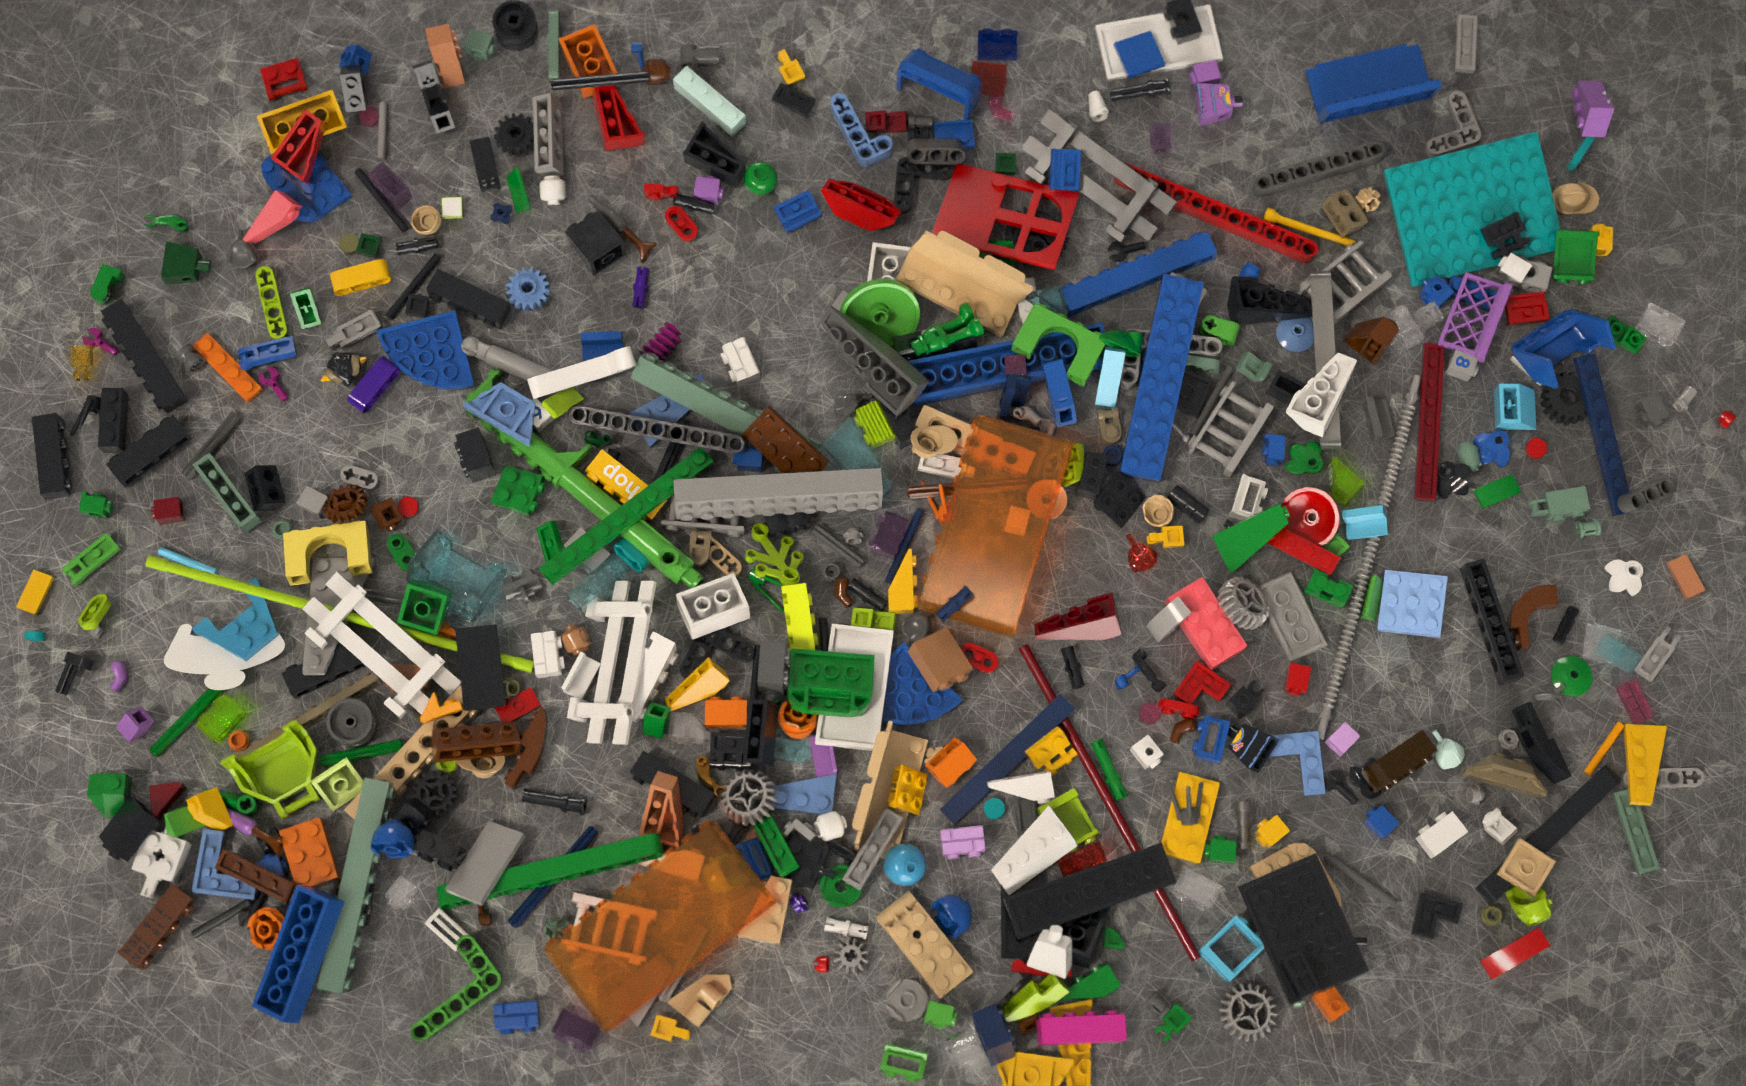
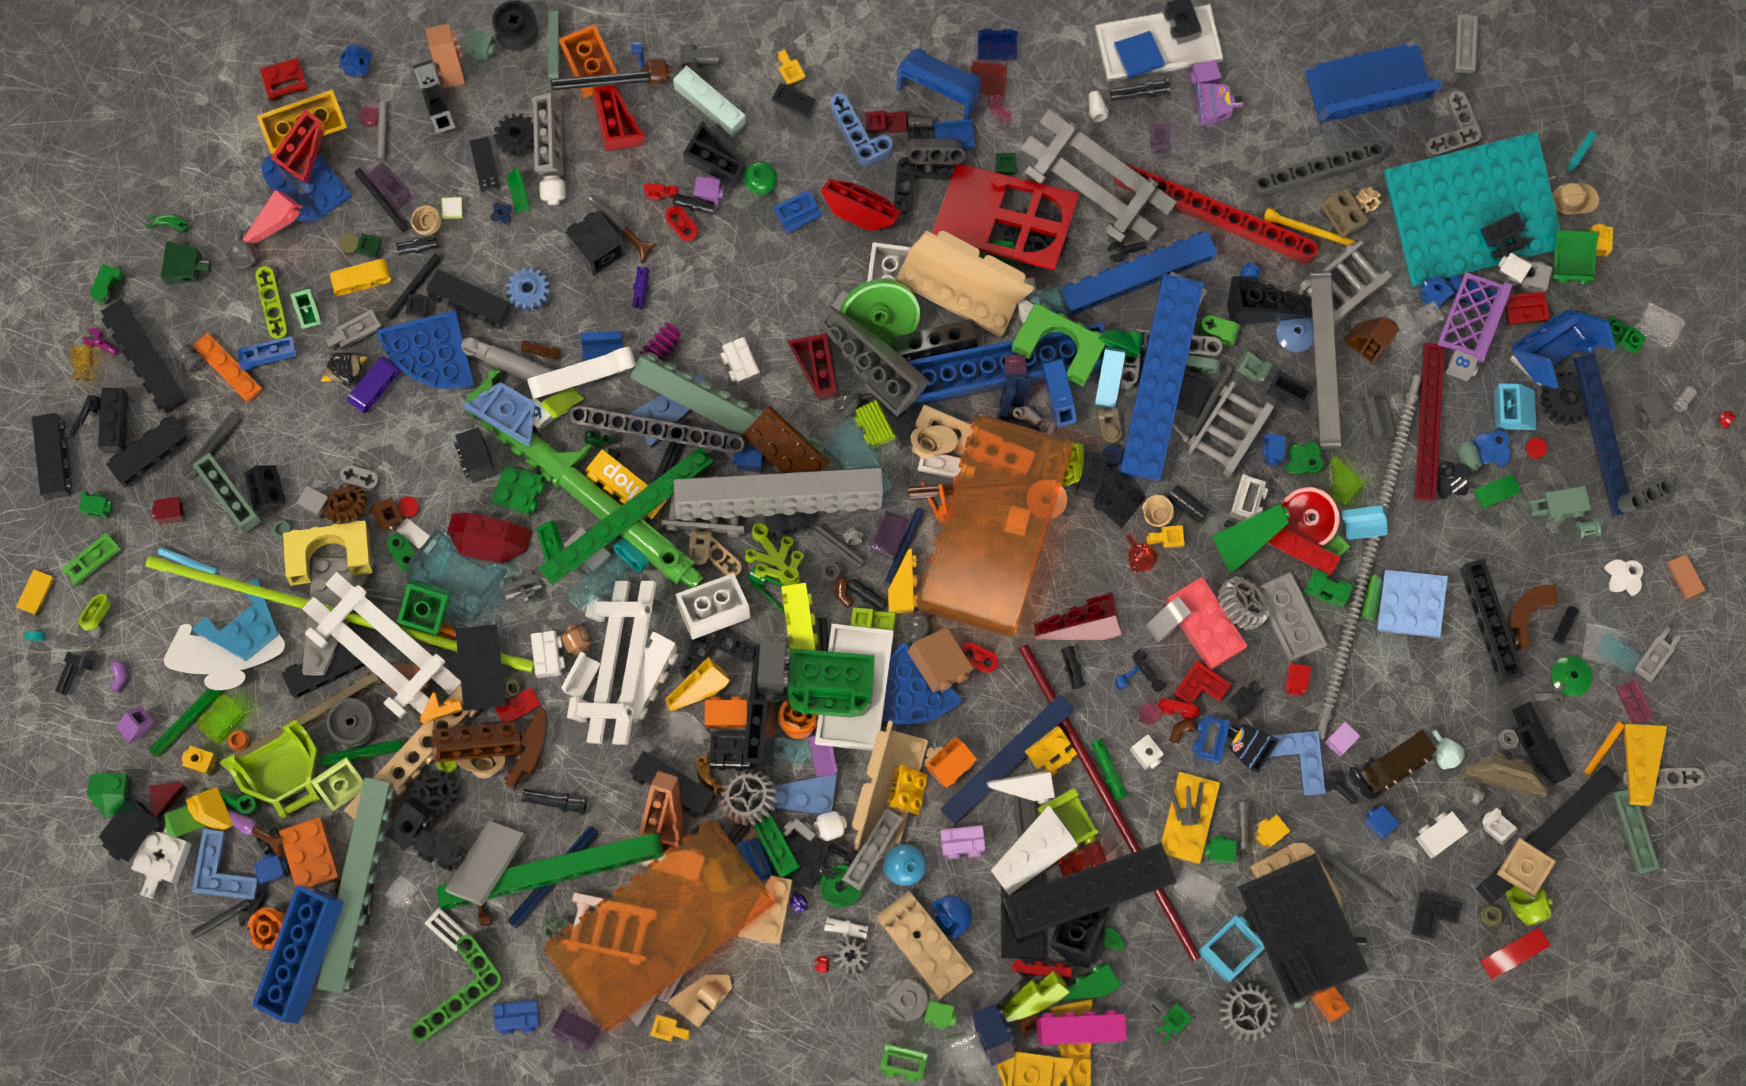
reddish brown brick [118,884,196,970] -> none
reddish brown tile [214,848,297,903] -> none
magenta bar [259,367,288,401] -> none
brick [340,64,368,112] -> none
blue cylinder [370,820,414,858] -> none
green brick [642,702,671,739] -> none
green piece [910,302,984,356] -> none
dark blue pin [935,585,974,623] -> none
teal tile [984,798,1005,820] -> none
white torso [1027,925,1072,979] -> none
blue plate [1049,149,1081,190] -> none
white wedge [1286,353,1357,437] -> none
medium lavender wedge [1571,80,1614,137] -> none
none -> yellow brick [182,746,218,776]
none -> white sticker [396,518,435,553]
none -> dark red wedge [447,513,532,564]
none -> reddish brown axle [521,340,561,360]
none -> dark red wedge [787,333,840,401]

